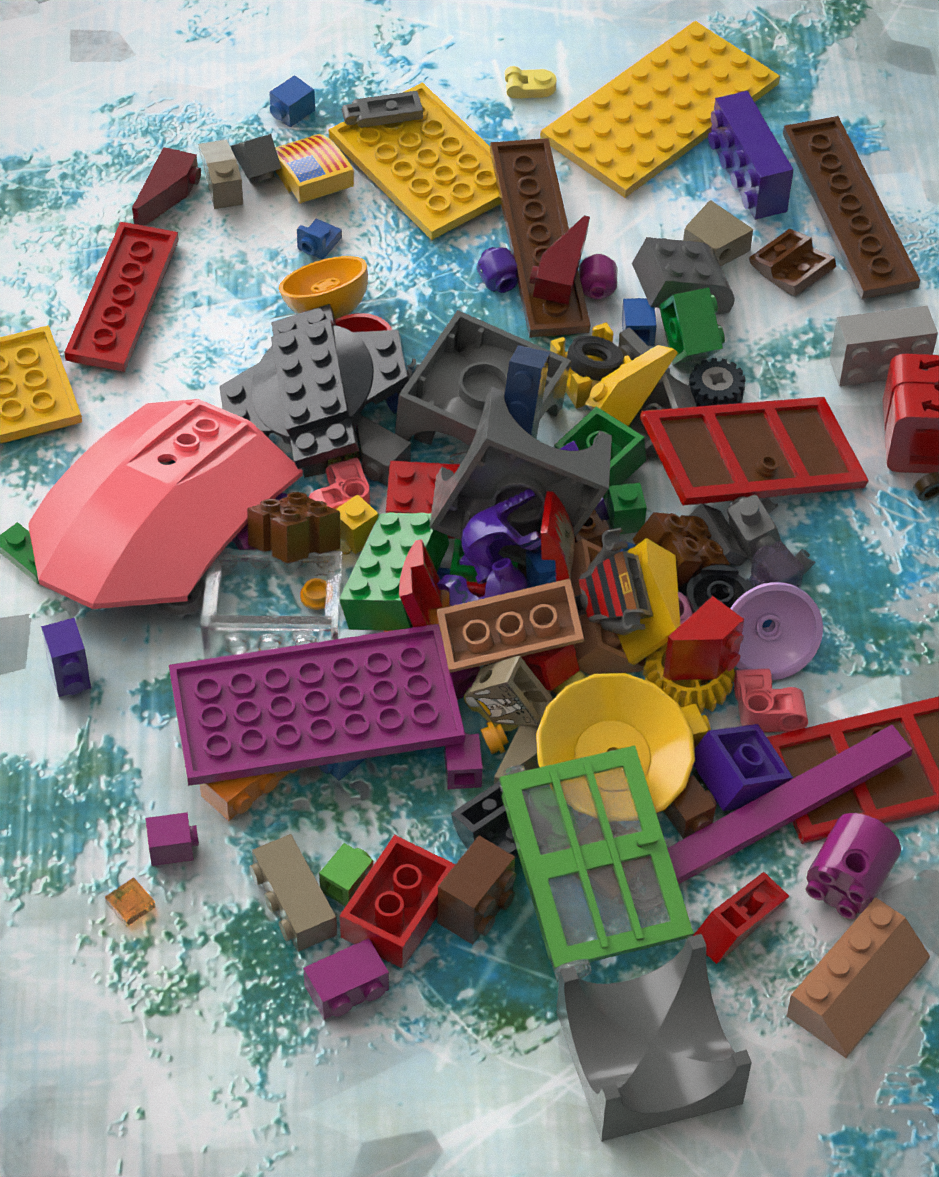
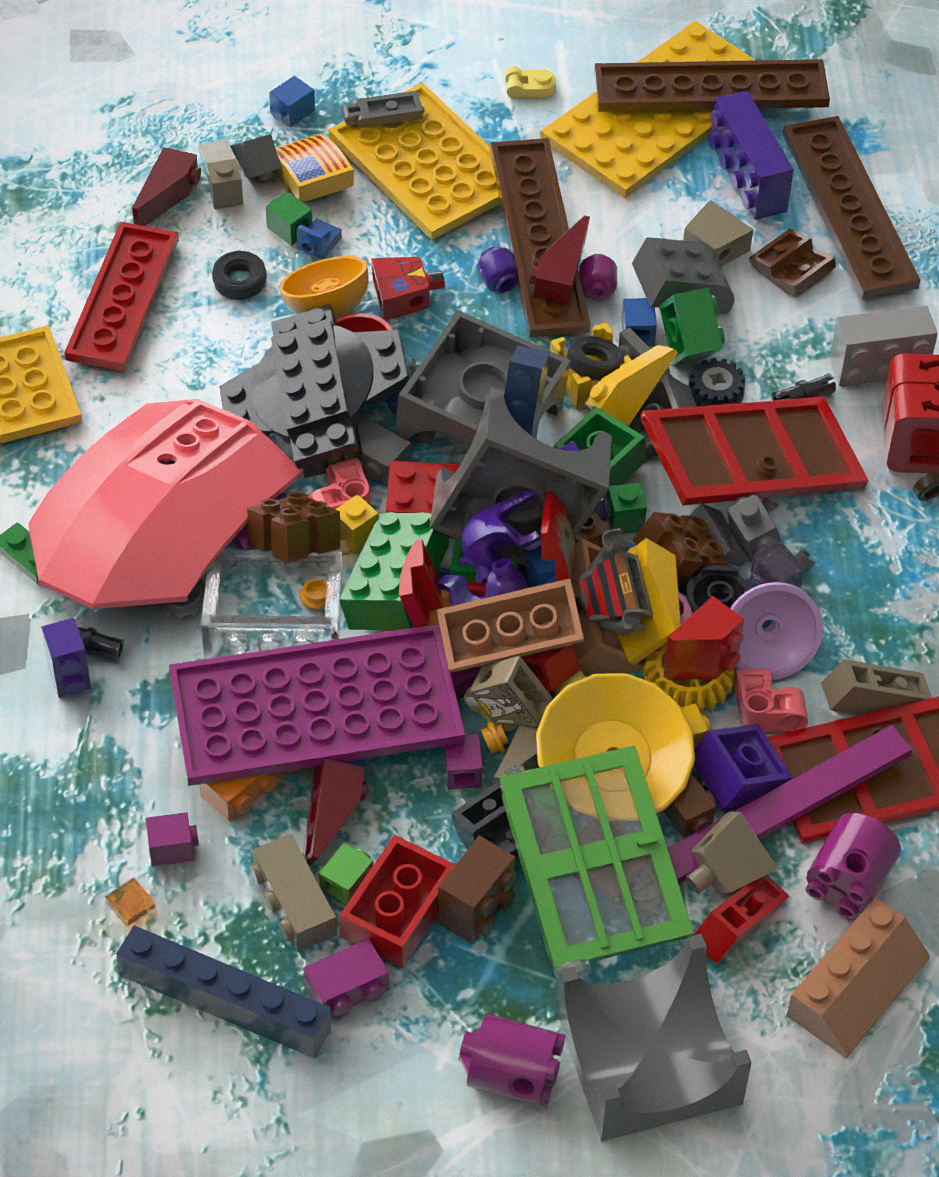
none -> black pin [78,627,124,660]
none -> dark blue brick [116,925,331,1058]
none -> black tyre [212,250,267,300]
none -> green brick [265,191,313,246]
none -> dark red slope [303,759,367,867]
none -> red torso [371,257,445,321]
none -> magenta cylinder [458,1013,566,1108]
none -> reddish brown plate [594,59,830,112]
none -> dark tan torso [686,812,778,894]
none -> black pin [771,373,836,401]
none -> dark tan slope [821,659,932,715]

